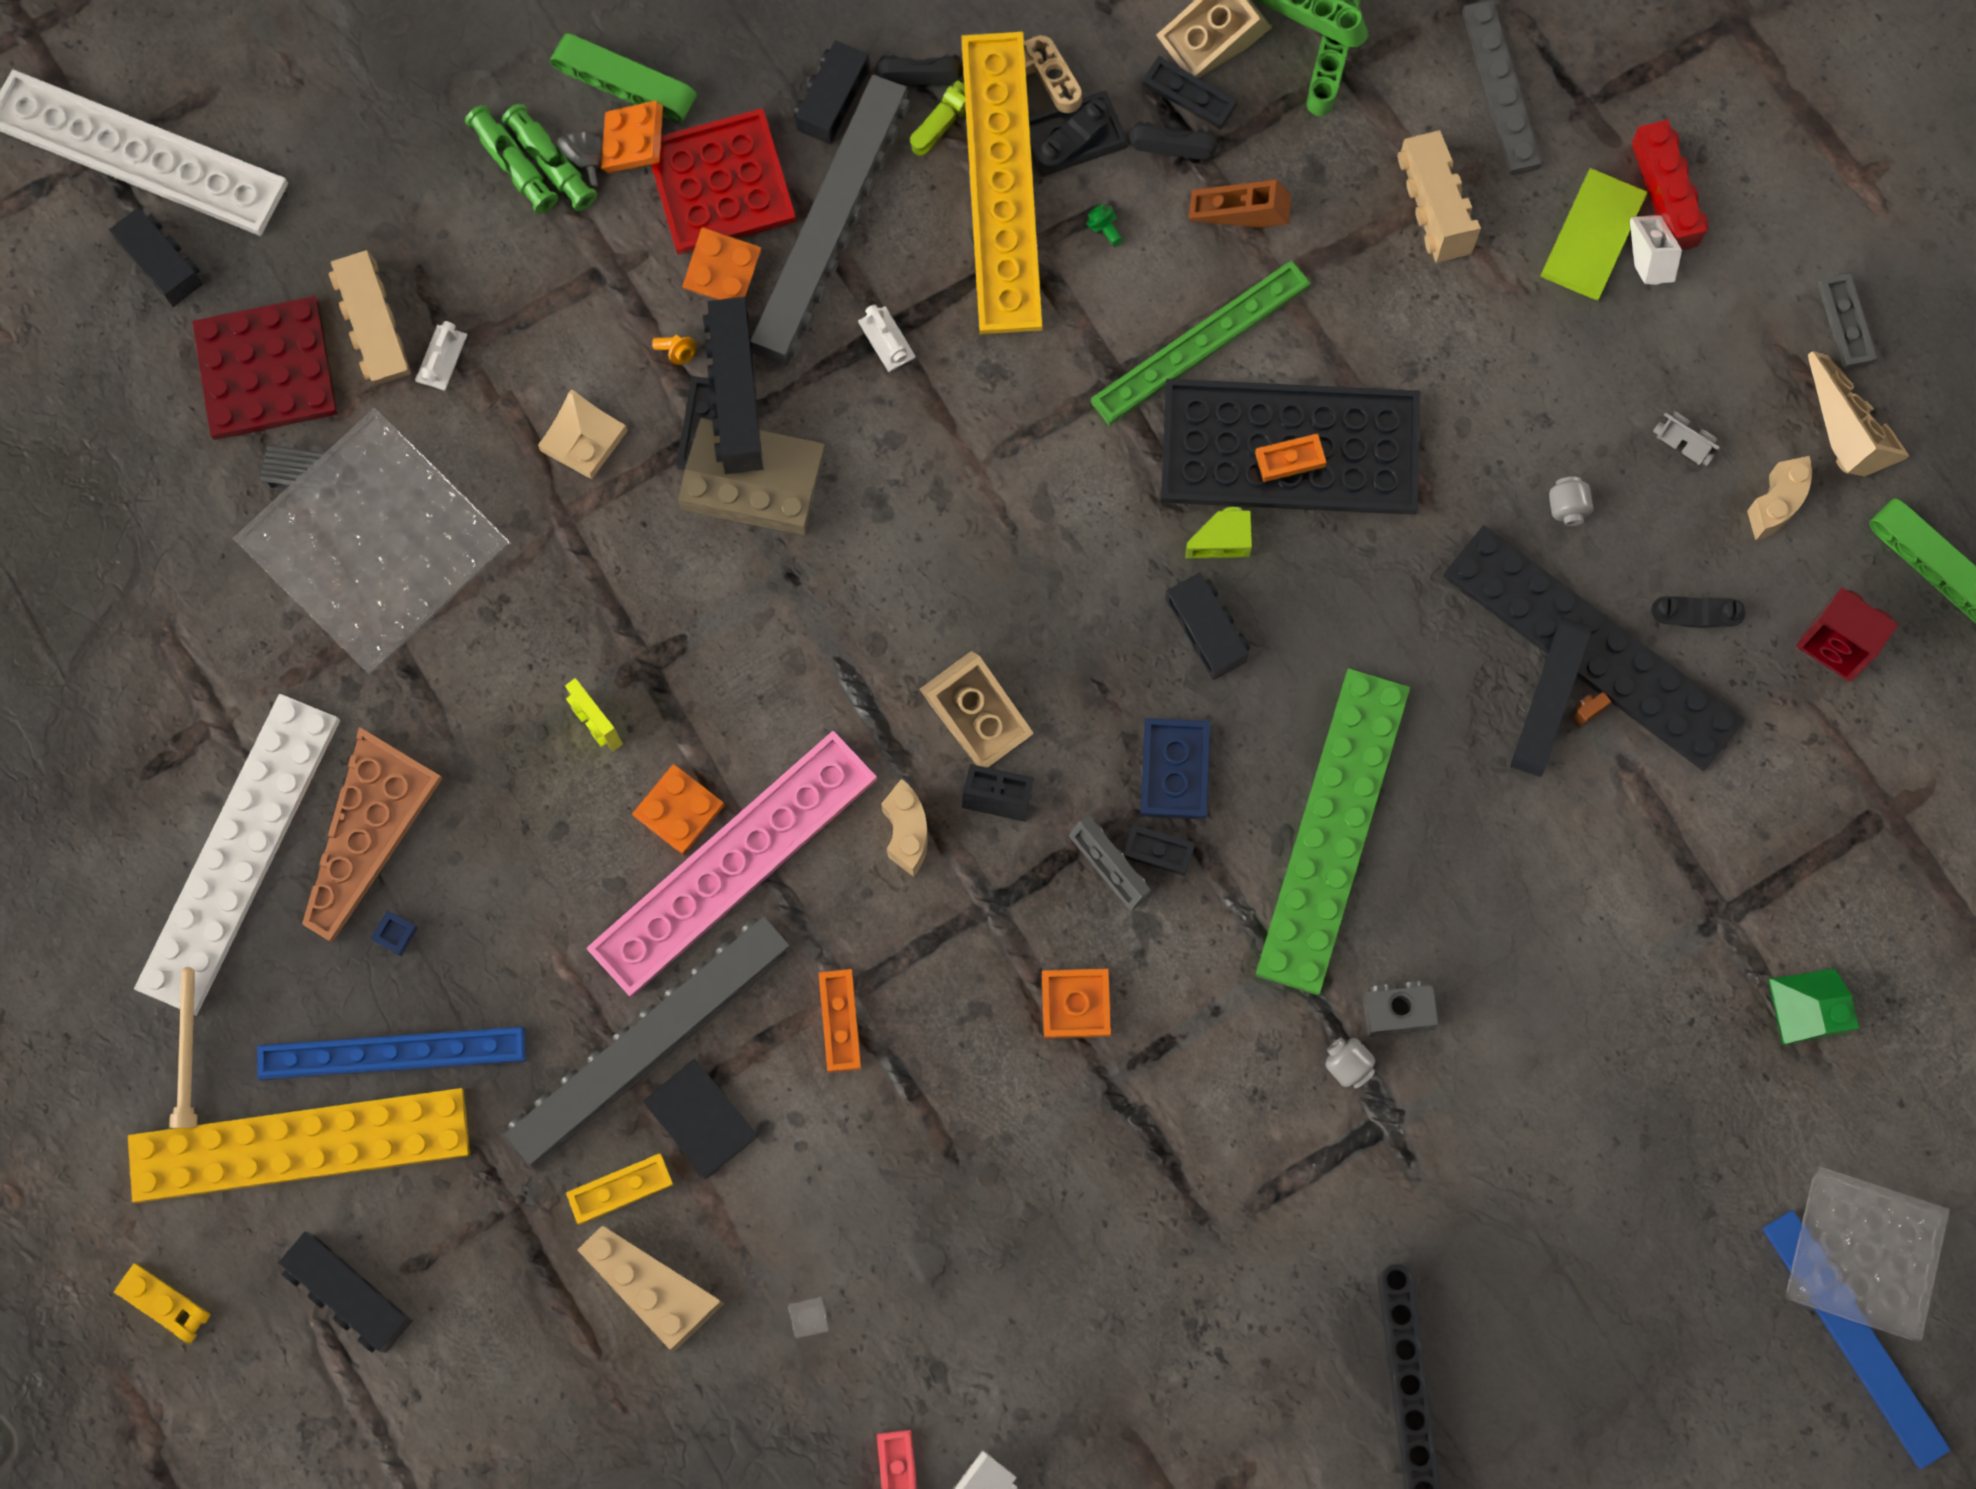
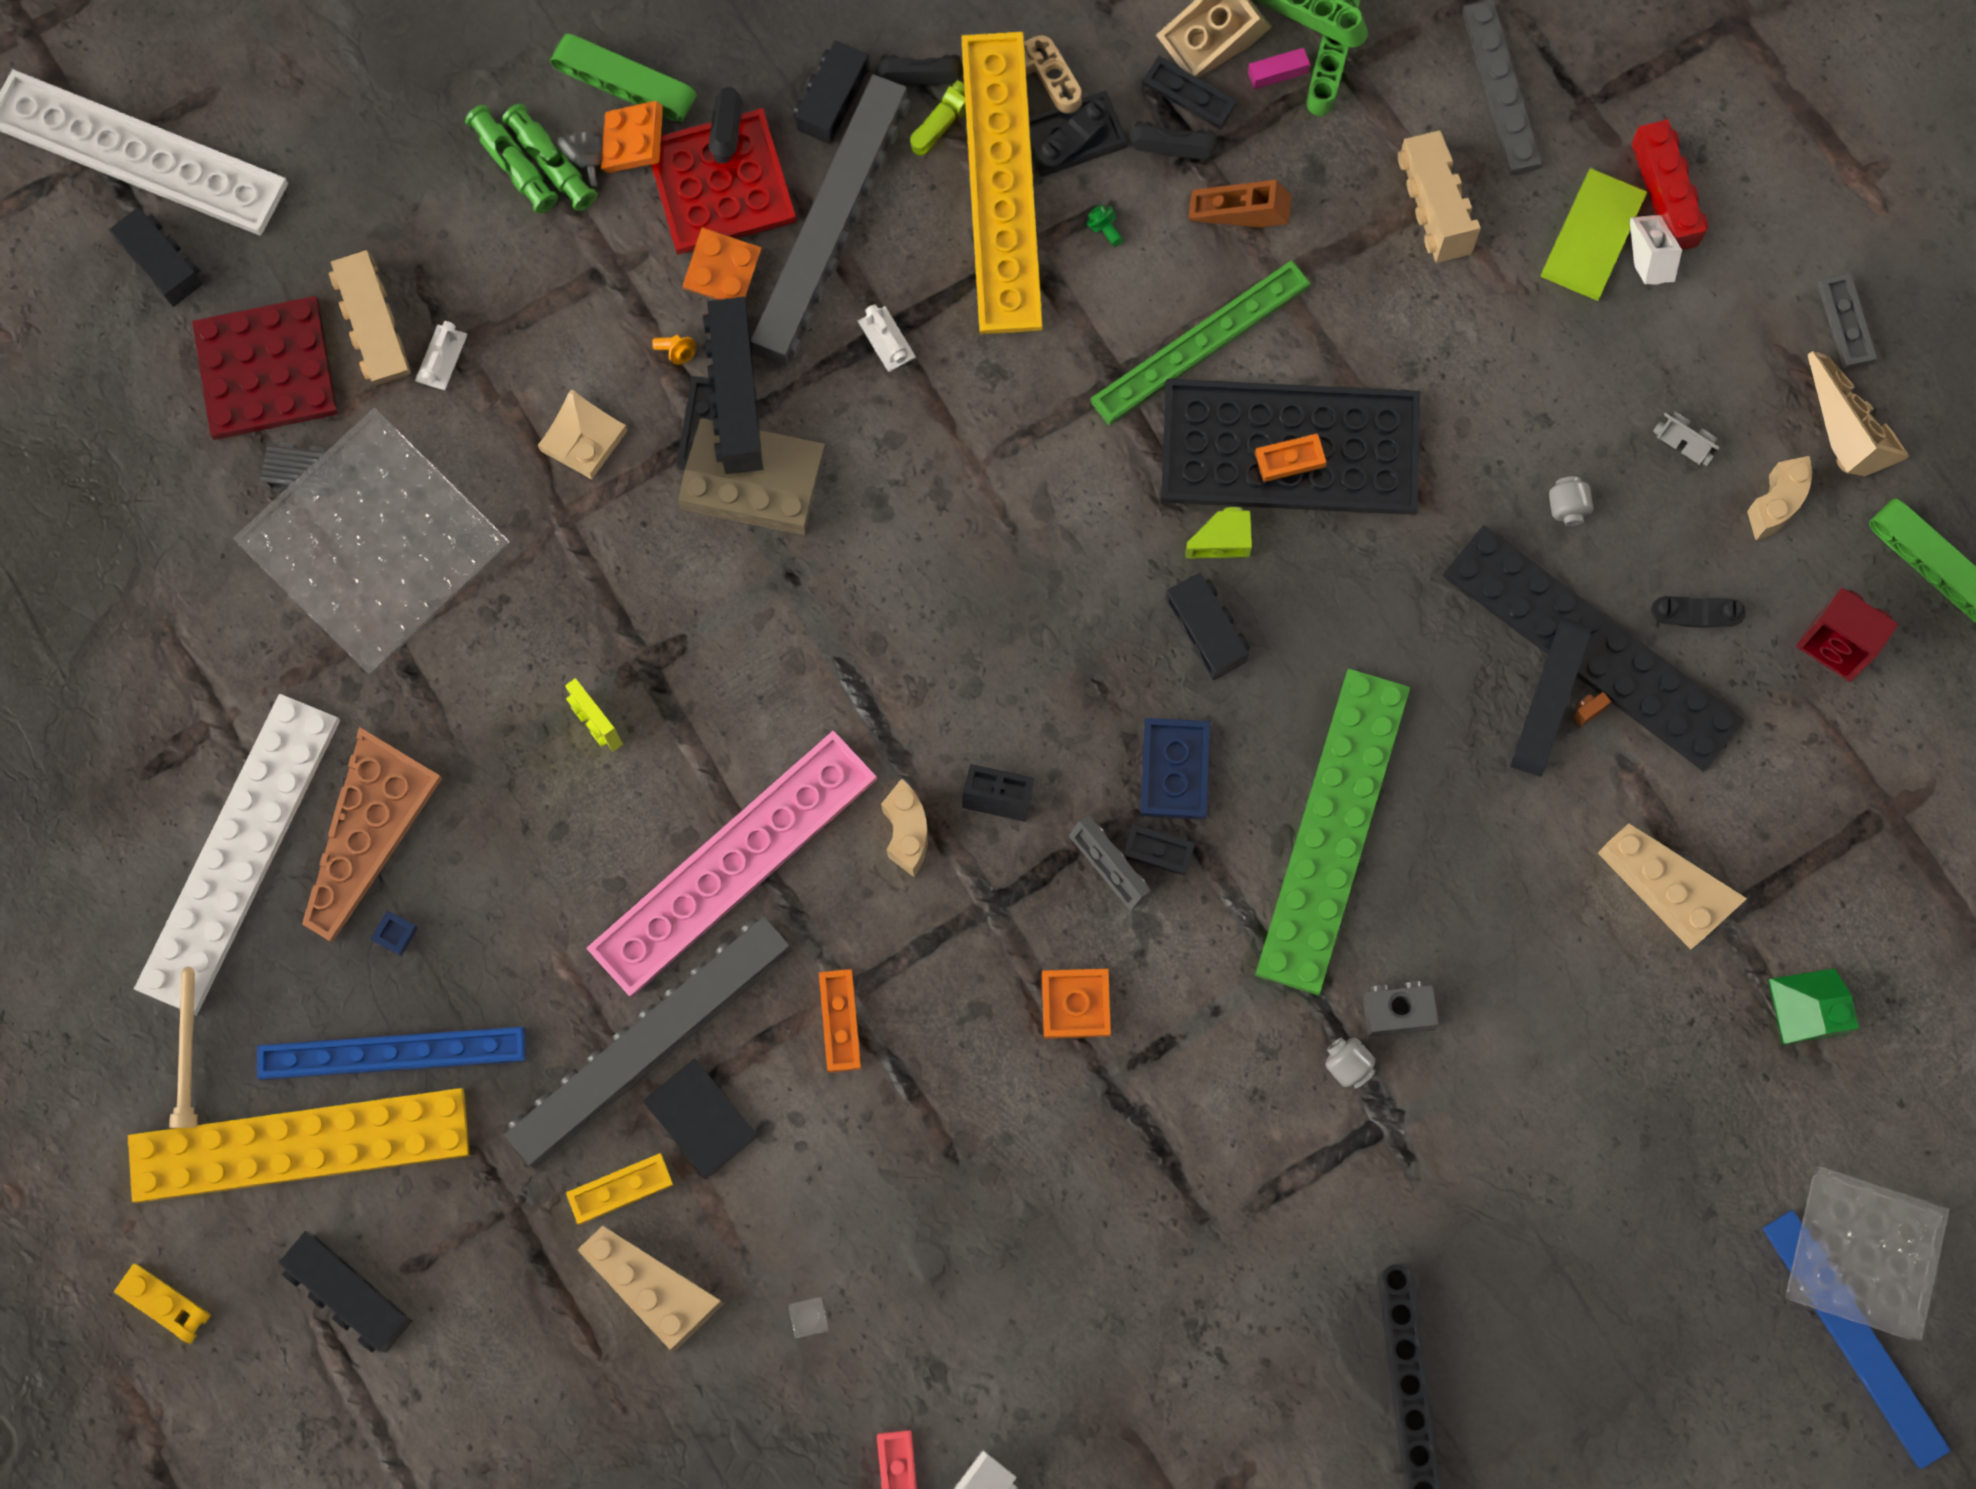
orange plate [632,764,725,856] -> none
tan slope [919,651,1034,768] -> none
none -> black piece [709,87,743,164]
none -> dark pink piece [1248,48,1310,89]
none -> tan wedge [1598,823,1747,950]

